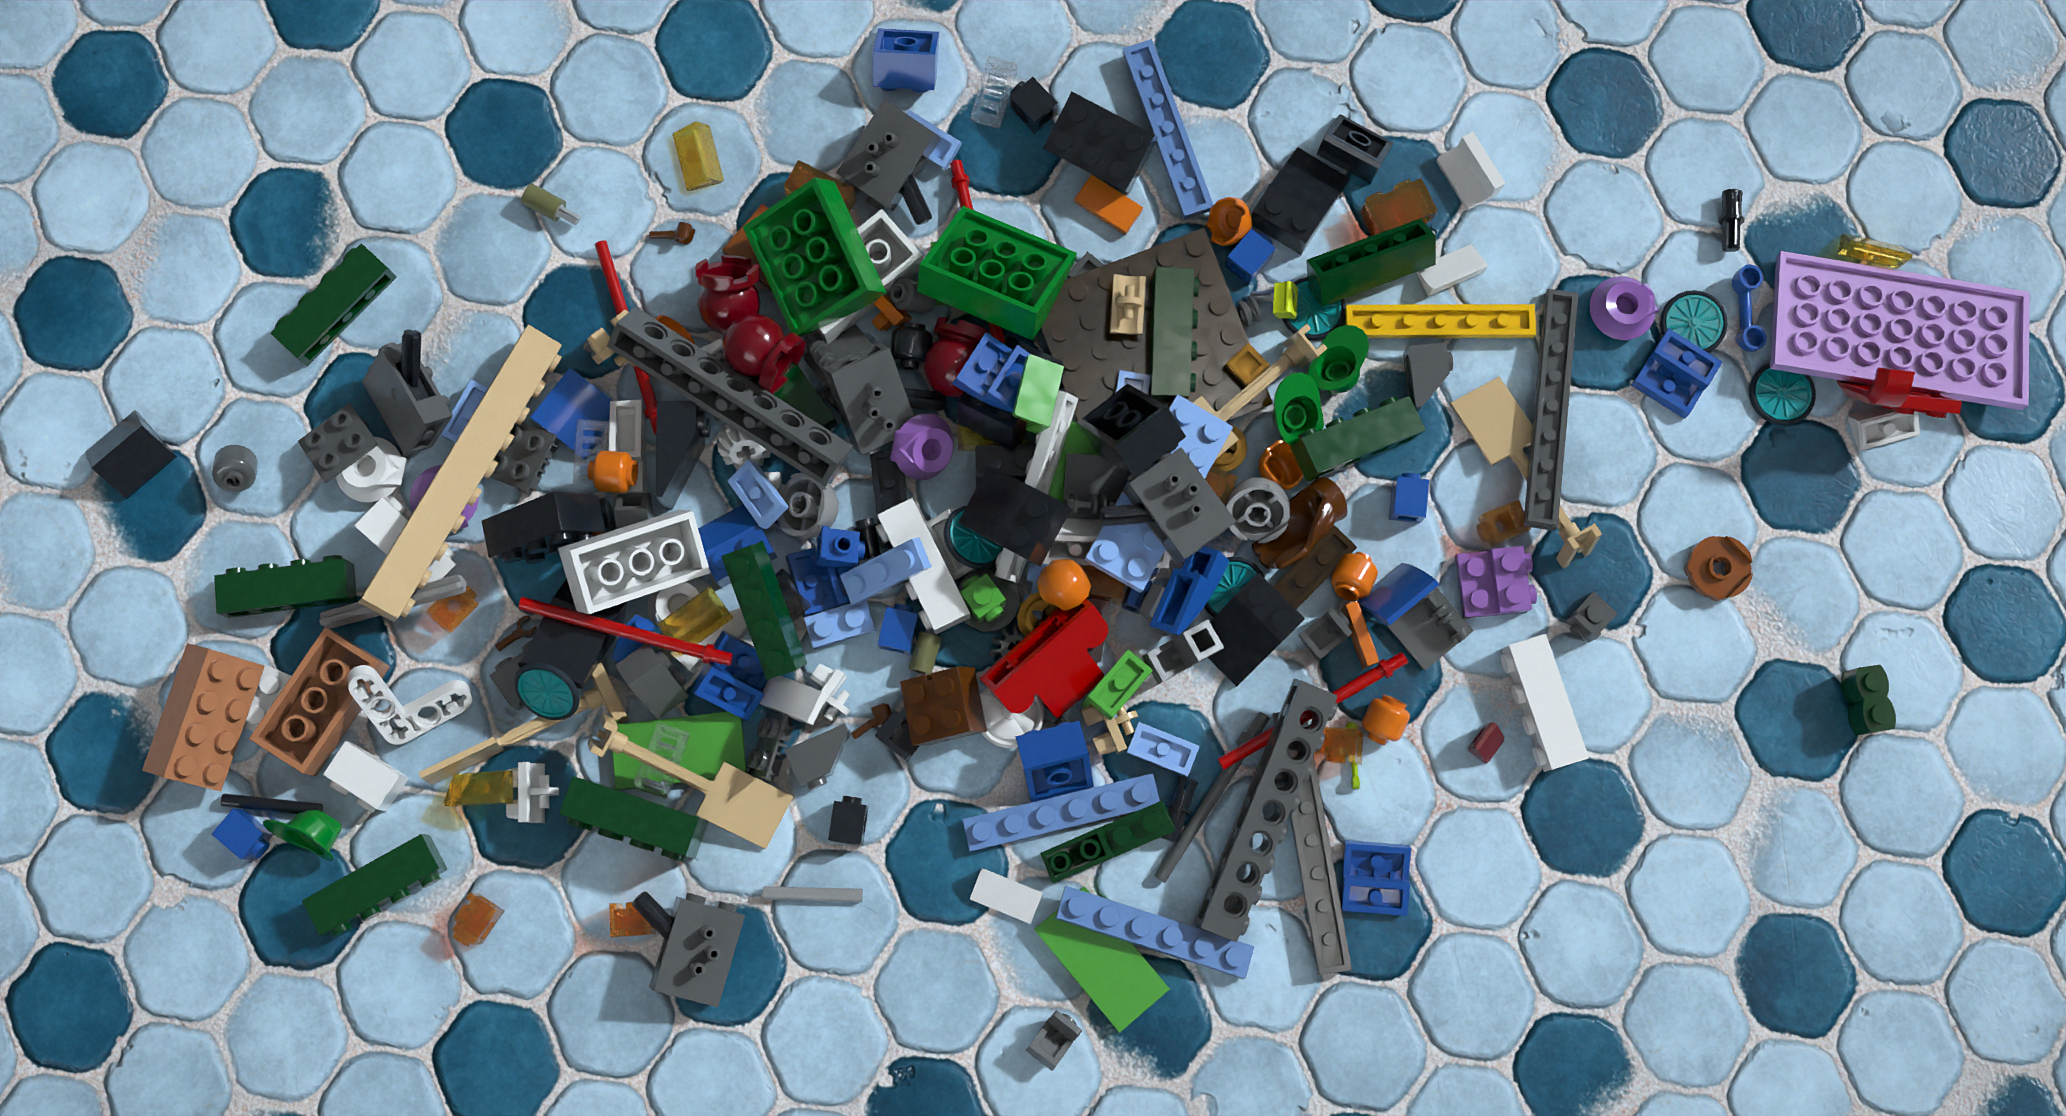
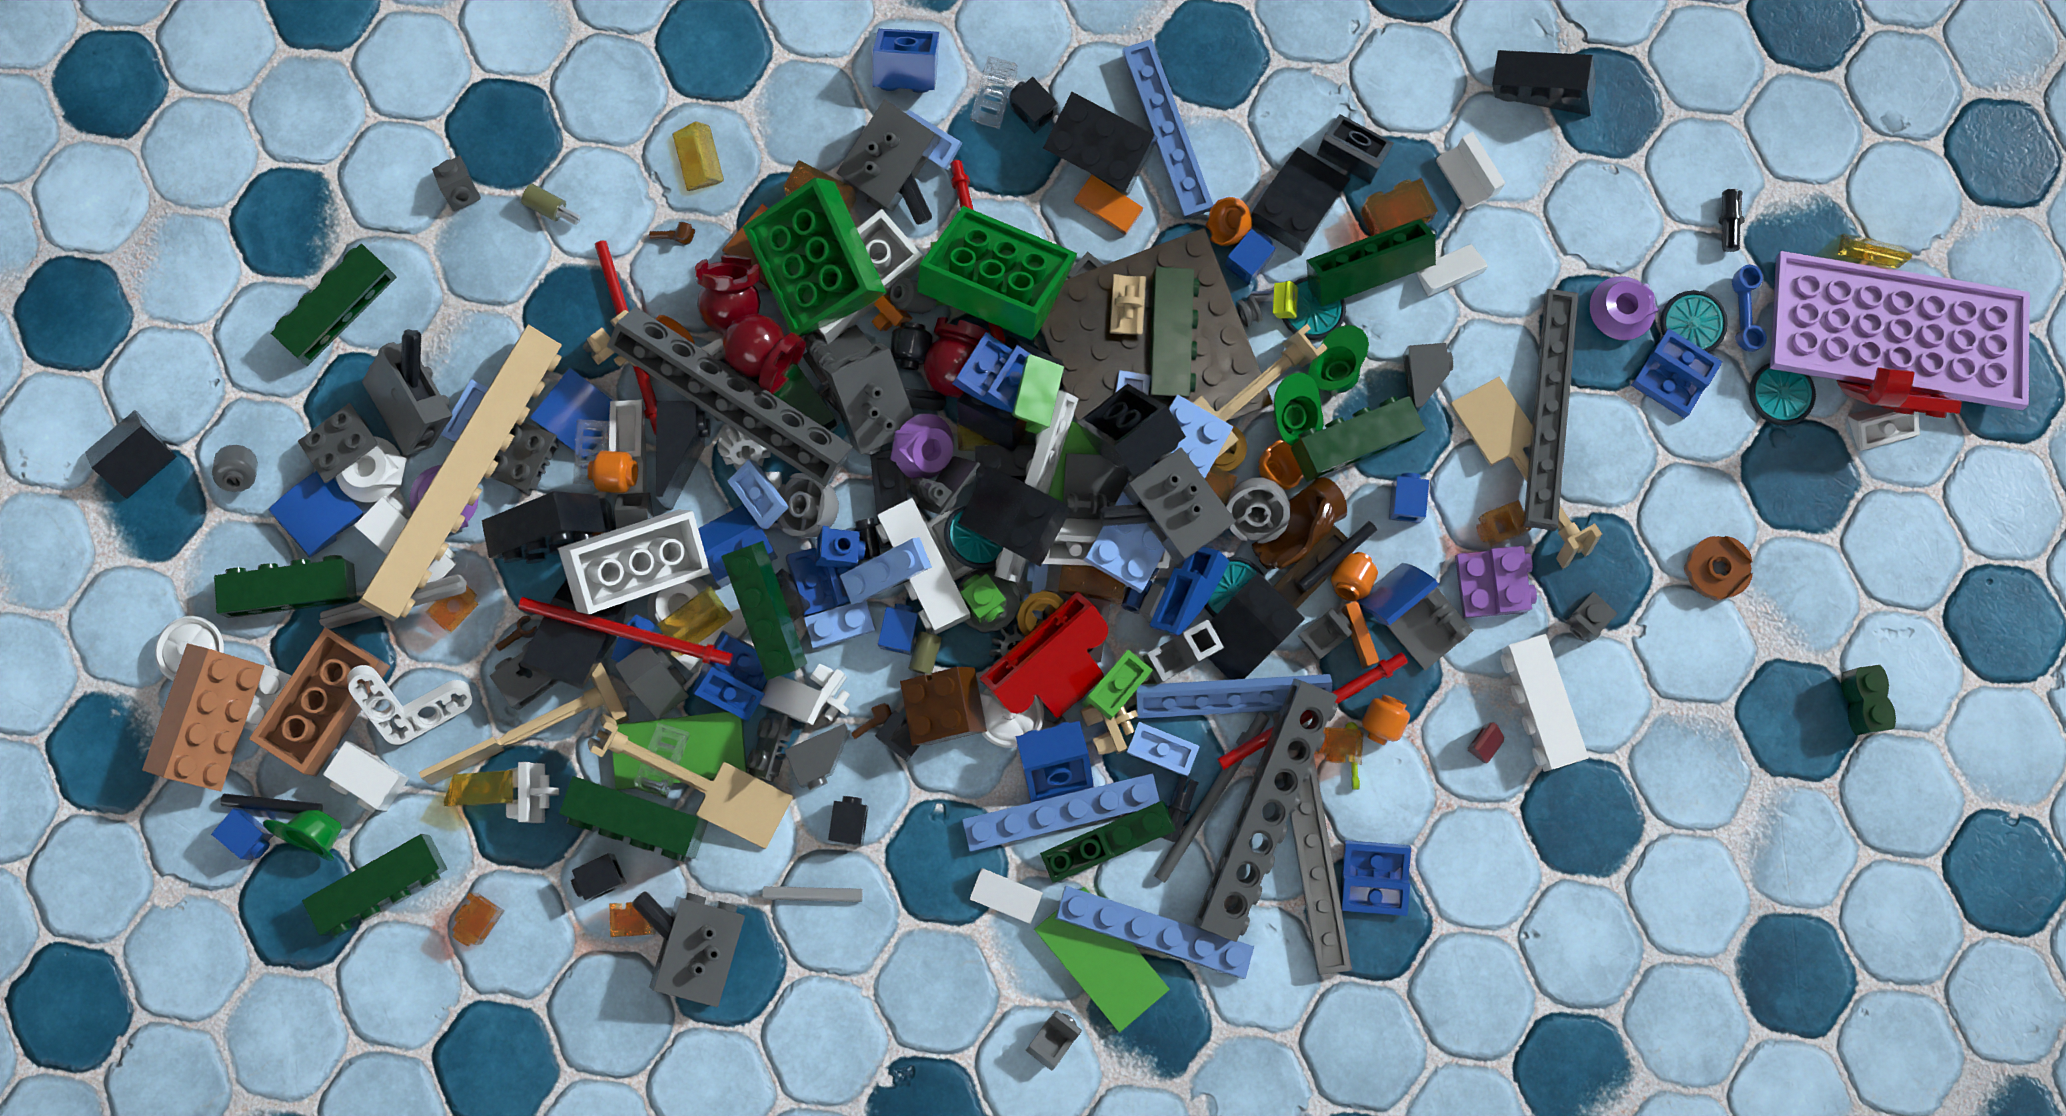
teal wheel [514,662,580,720] -> none
orange hair [1036,559,1091,610] -> none
pearl gold tile [1224,342,1270,388] -> none
yellow plate [1345,304,1536,338] -> none
none -> white piece [155,616,224,681]
none -> blue slope [269,470,363,558]
none -> dark grey bracket [432,156,481,211]
none -> black brick [571,853,627,901]
none -> dark grey hinge [910,456,980,515]
none -> medium blue plate [1136,674,1332,718]
none -> black bar [1297,521,1377,592]
none -> black wedge [1492,50,1596,116]

